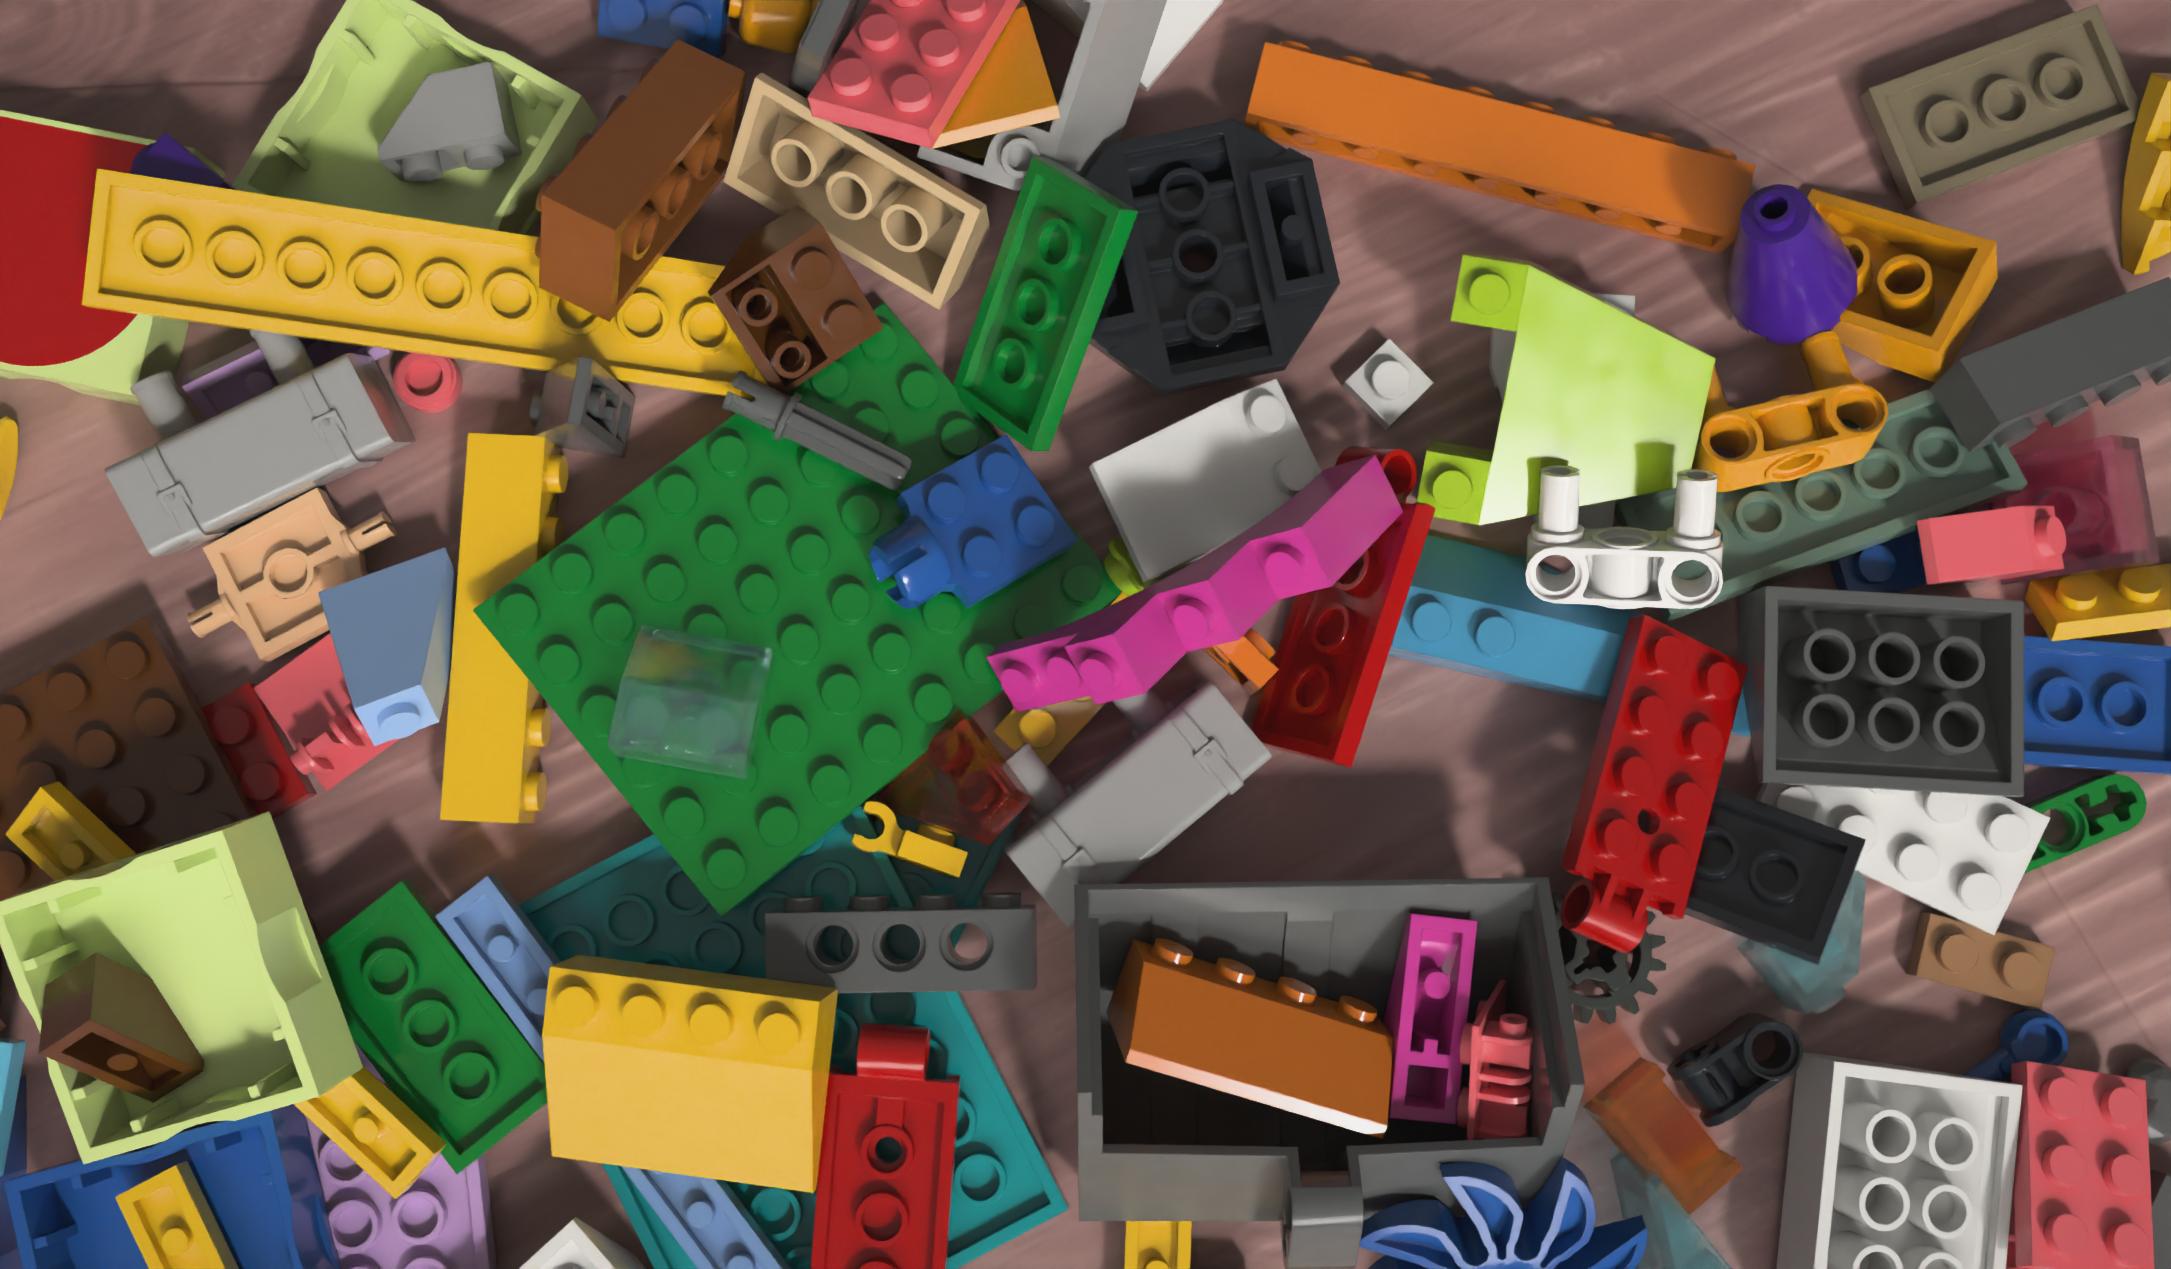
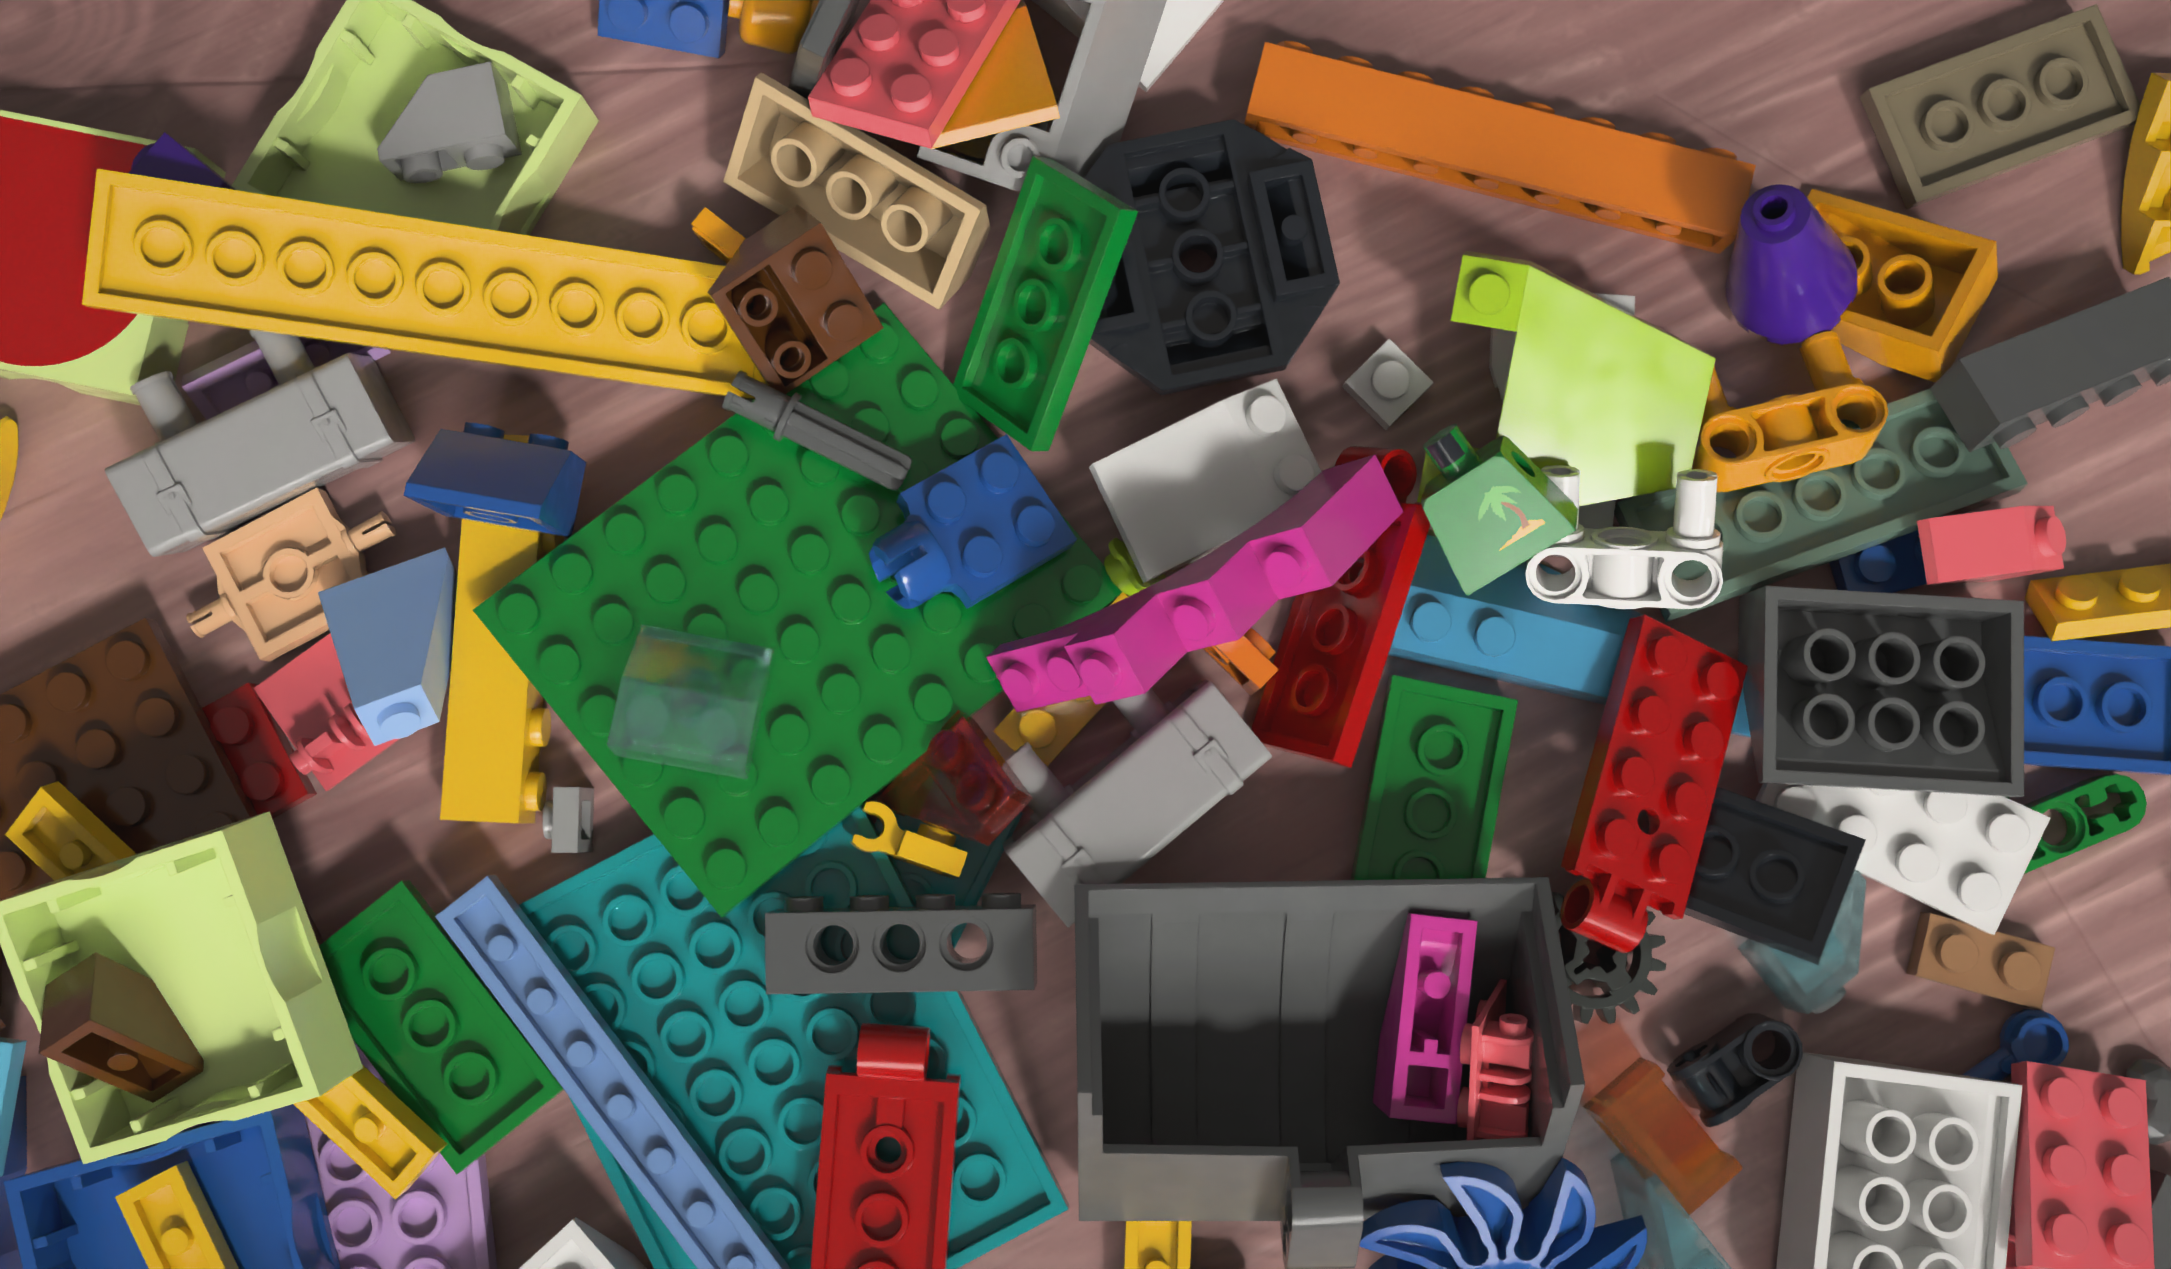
coral tile [393,352,463,413] -> none
dark grey slope [530,356,636,458] -> none
dark orange brick [535,39,747,322] -> none
yellow slope [542,955,838,1193] -> none
orange slope [1106,938,1394,1139] -> none
clear pink slope [1989,435,2160,585] -> none
none -> blue slope [404,422,586,537]
none -> light grey plate [543,787,594,853]
none -> light orange tile [691,207,746,264]
none -> green plate [1350,675,1518,880]
none -> torso [1421,424,1578,596]

